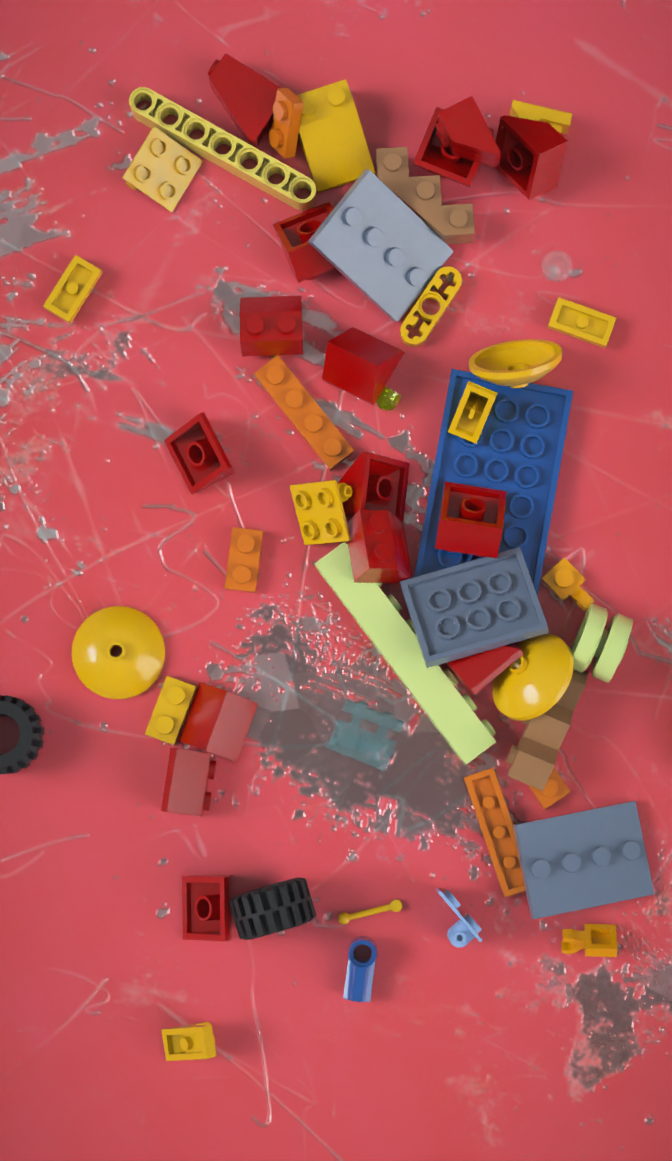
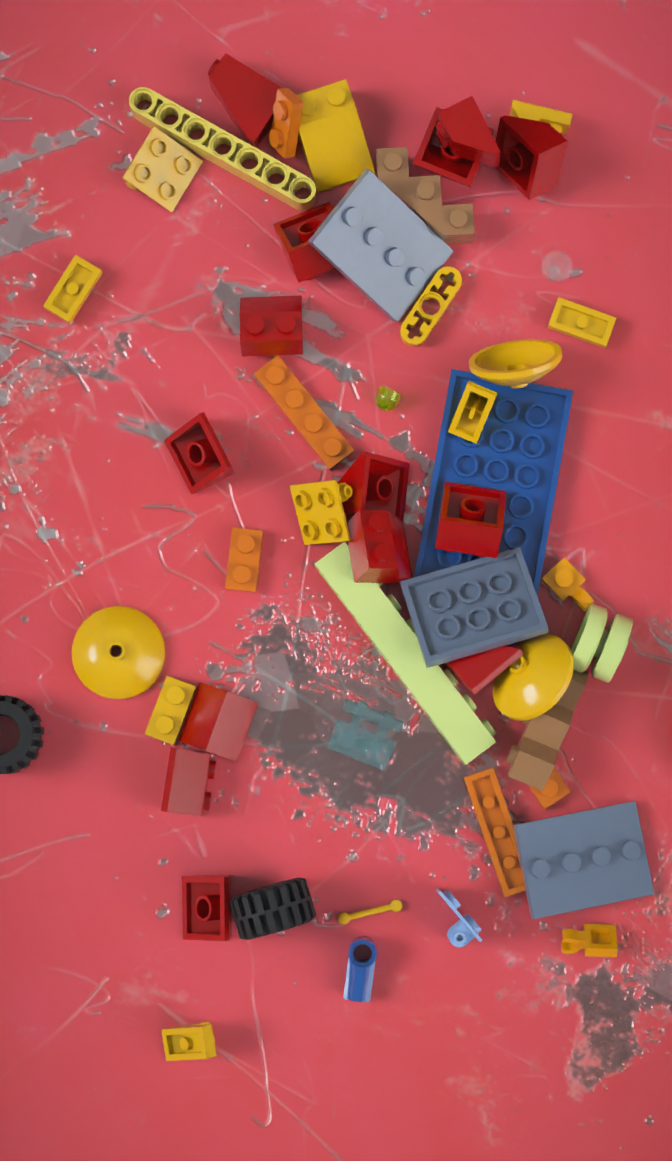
red slope [322,327,404,406] -> none

